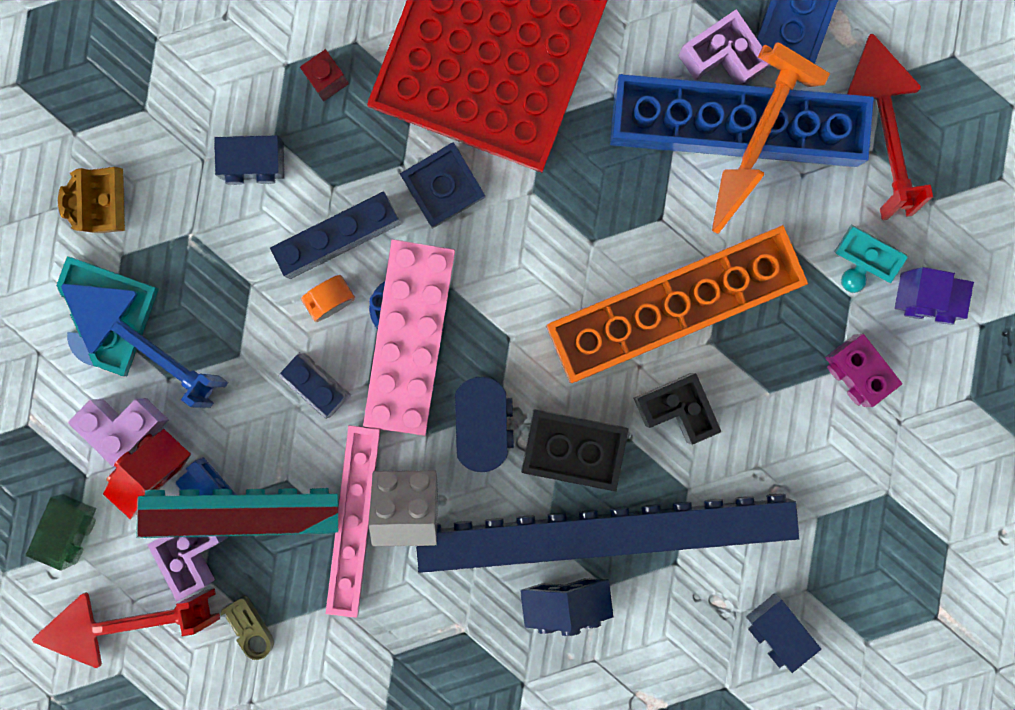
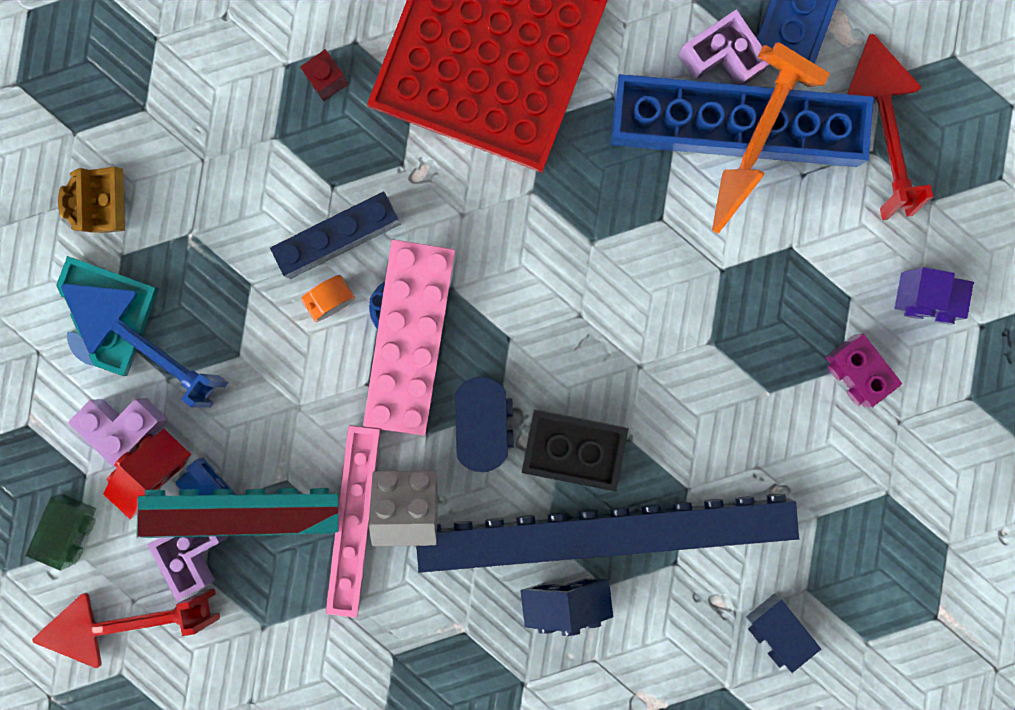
dark blue brick [214,135,284,185] -> none
olive piece [220,596,274,660] -> none
dark blue brick [278,352,351,419] -> none
dark blue plate [400,142,486,229] -> none
orange brick [546,225,808,383] -> none
black brick [633,373,722,445] -> none
teal plate [835,224,908,293] -> none

